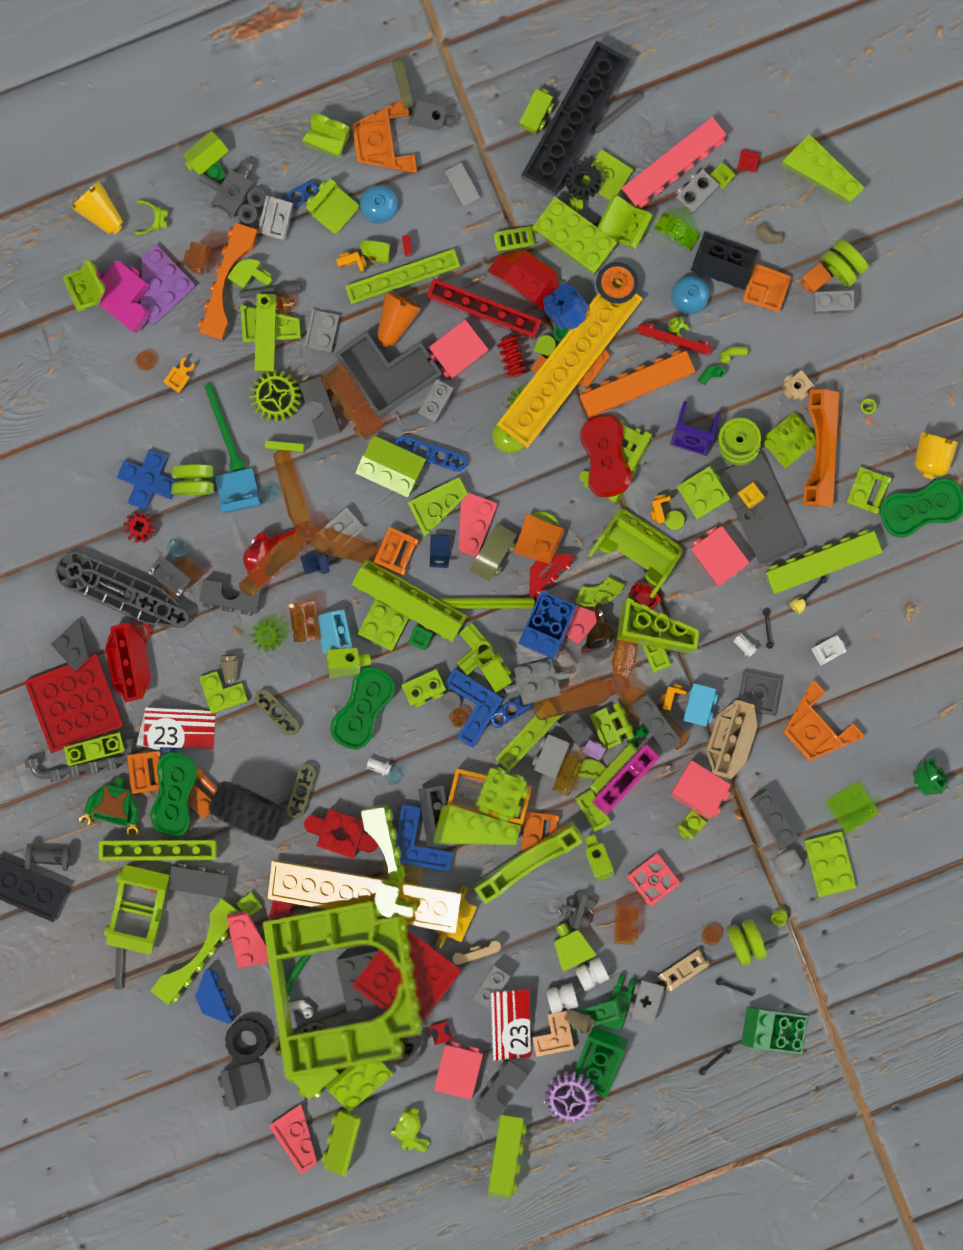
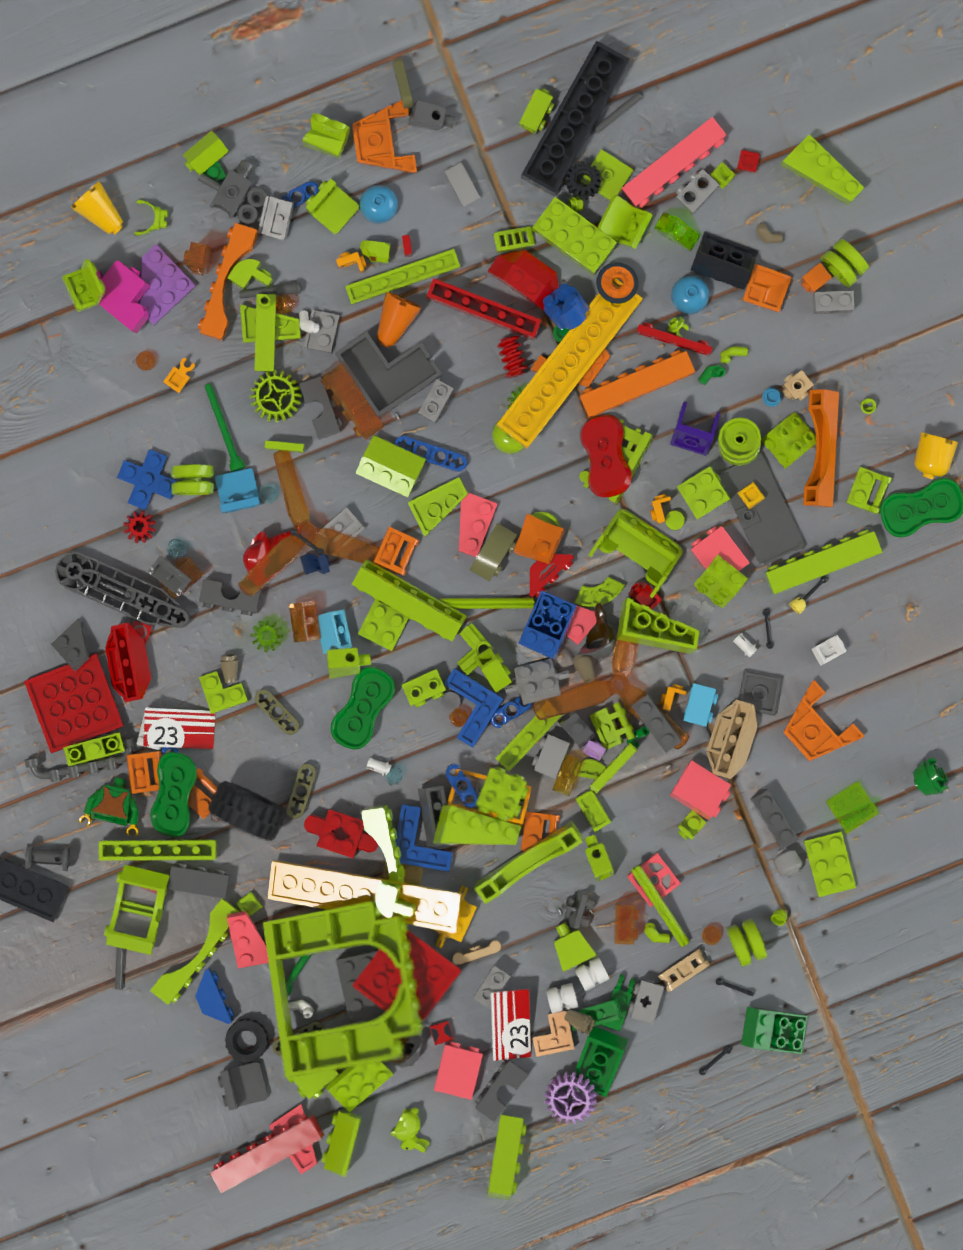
red tile [269,900,293,919] -> none
green plate [408,625,433,651] -> none
coral brick [428,320,489,380] -> none
dark blue bracket [429,534,450,568] -> none
lime tile [534,335,556,356] -> none
dark pink brick [592,745,660,815] -> none
lime tile [641,644,671,673] -> none
none -> brick [210,1115,324,1193]
none -> black hinge [290,528,324,556]
none -> white arm [299,311,319,334]
none -> blue piece [446,764,479,808]
none -> dark tan cone [573,654,595,683]
none -> lime axle [631,865,690,947]
none -> lime arm [644,922,670,943]
none -> lime bracket [694,555,748,608]
none -> dark azure plate [762,387,782,407]

